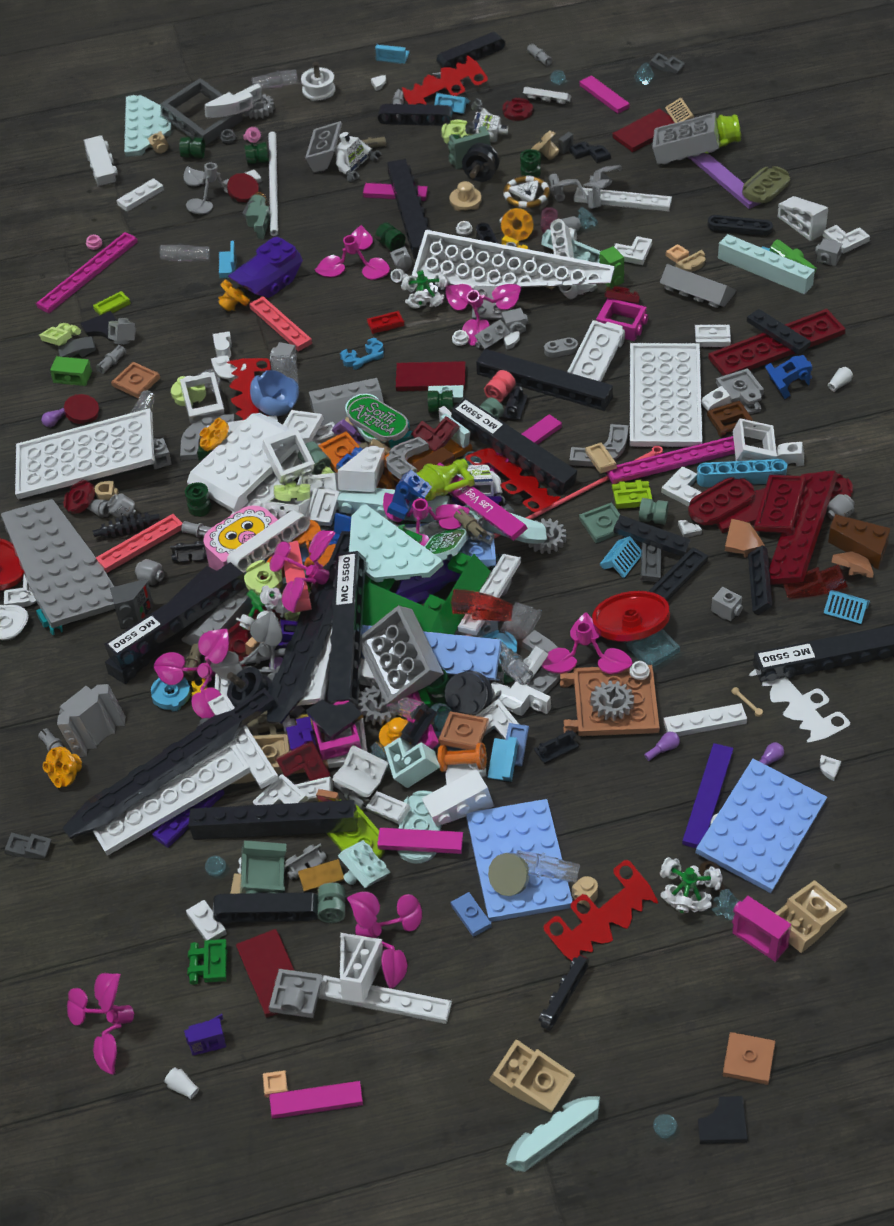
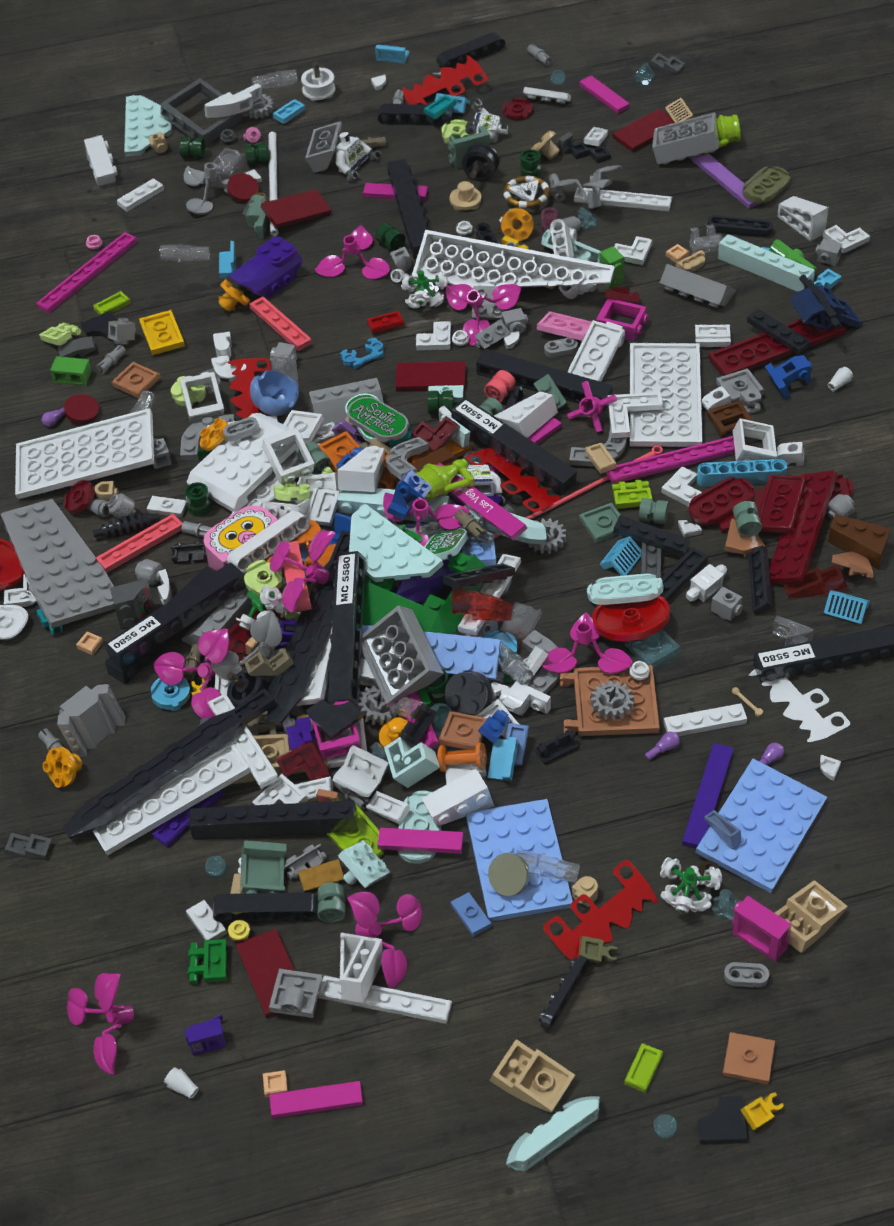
none -> light nougat tile [76,632,104,655]
none -> yellow plate [139,310,185,355]
none -> white plate [147,496,187,518]
none -> white slope [157,569,172,606]
none -> clear plate [212,148,245,176]
none -> light grey plate [223,417,260,441]
none -> light yellow plate [228,920,250,941]
none -> dark tan slope [244,648,294,676]
none -> dark red tile [261,189,332,228]
none -> medium azure plate [273,99,305,124]
none -> white plate [416,321,451,350]
none -> teal tile [424,95,456,119]
none -> black plate [443,563,515,590]
none -> blue plate [478,709,511,743]
none -> white wedge [495,392,558,438]
none -> sand green plate [534,374,568,411]
none -> bright pink tile [537,312,592,341]
none -> dark pink bar [567,381,617,433]
none -> olive plate [578,936,618,963]
none -> white plate [584,127,608,146]
none -> light aqua tile [587,574,663,605]
none -> white plate [608,392,663,438]
none -> lime tile [624,1043,663,1093]
none -> white piece [686,564,727,602]
none -> clear plate [689,224,723,254]
none -> sand blue piece [704,810,742,849]
none -> light grey plate [724,962,769,987]
none -> sand green wheel [733,501,762,537]
none -> yellow plate [741,1092,784,1130]
none -> clear slope [773,616,814,646]
none -> dark blue piece [790,275,863,330]
none -> medium azure plate [814,269,841,289]

